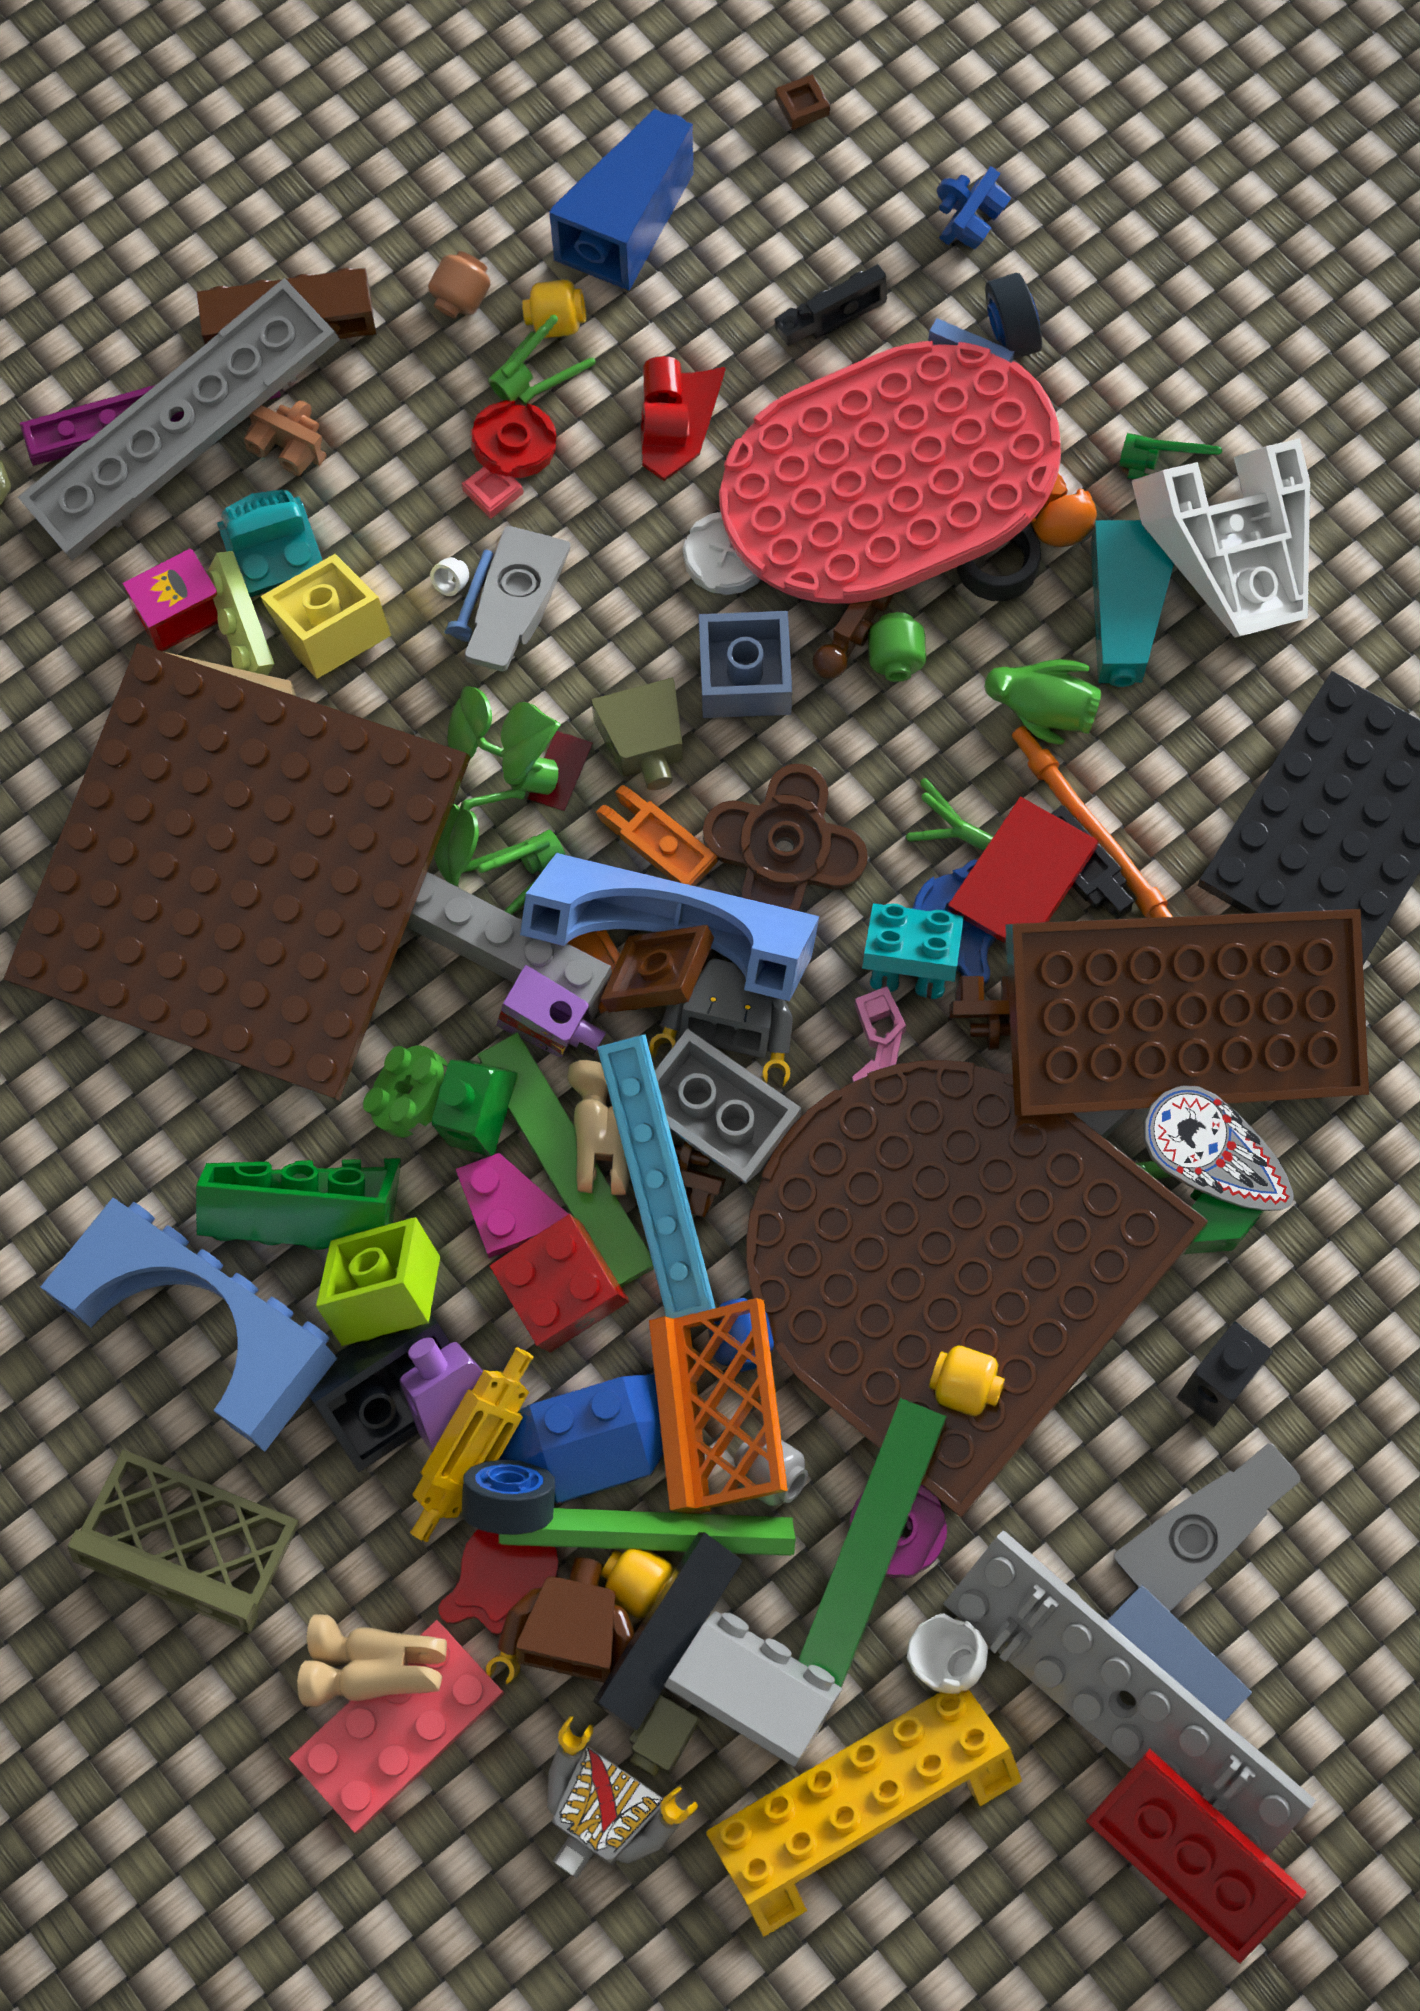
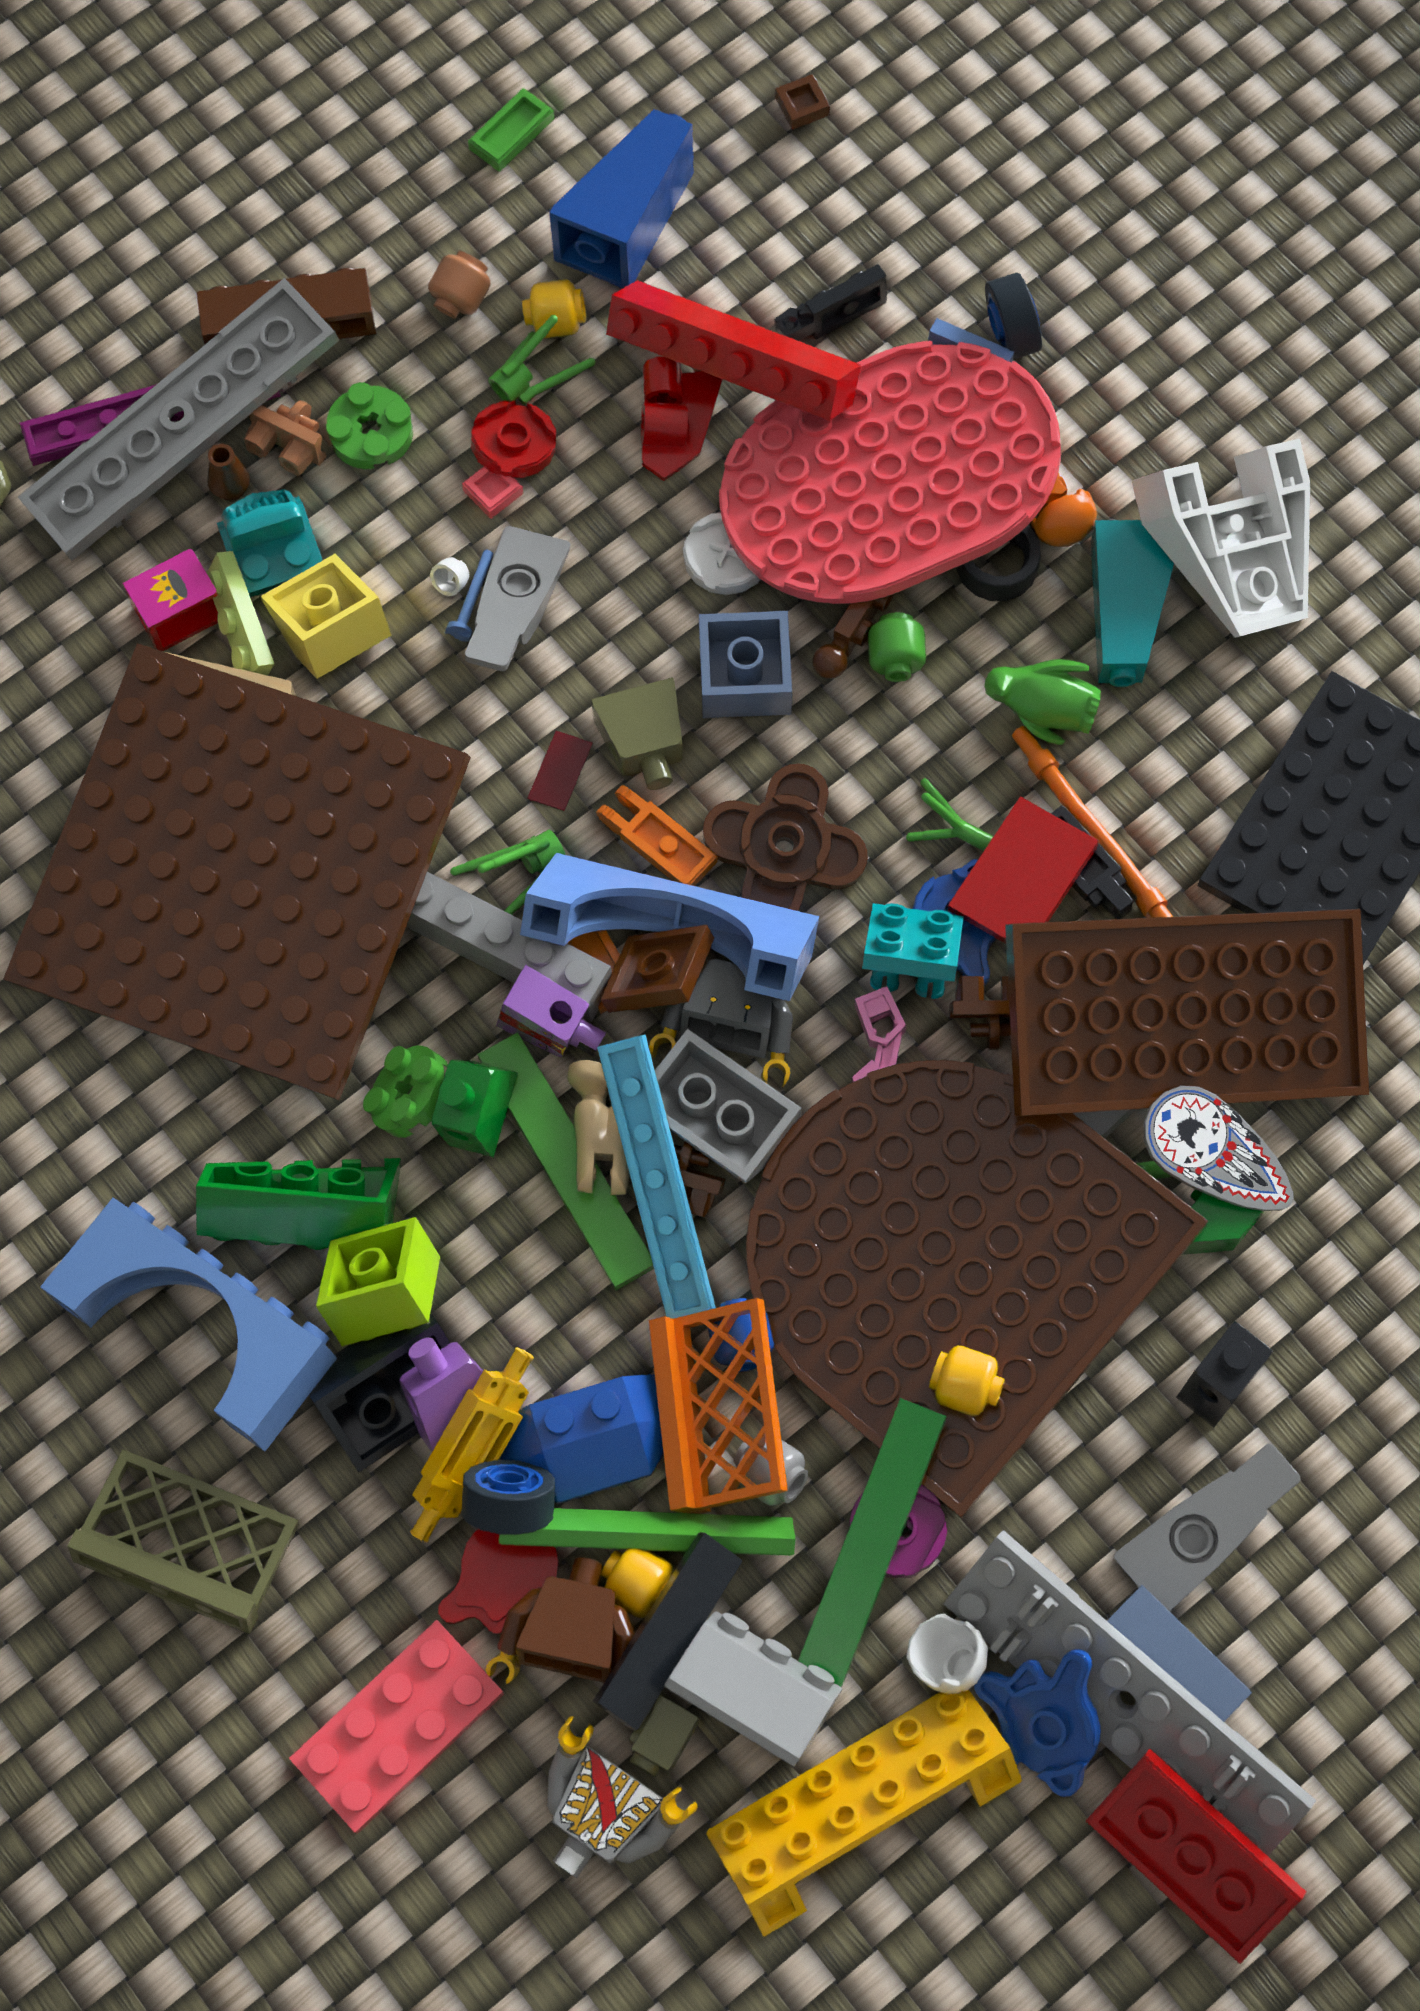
tan piece [297,1614,447,1707] -> none
bright green plant [434,686,561,887] -> none
dark pink wing [456,1153,568,1258] -> none
red brick [489,1214,630,1353] -> none
blue hips [937,166,1011,250] -> none
green plant [1119,433,1222,480] -> none
none -> reddish brown cone [207,444,250,500]
none -> bright green plate [326,382,413,469]
none -> bright green tile [468,88,555,172]
none -> red brick [606,280,861,421]
none -> blue tile [974,1649,1101,1797]

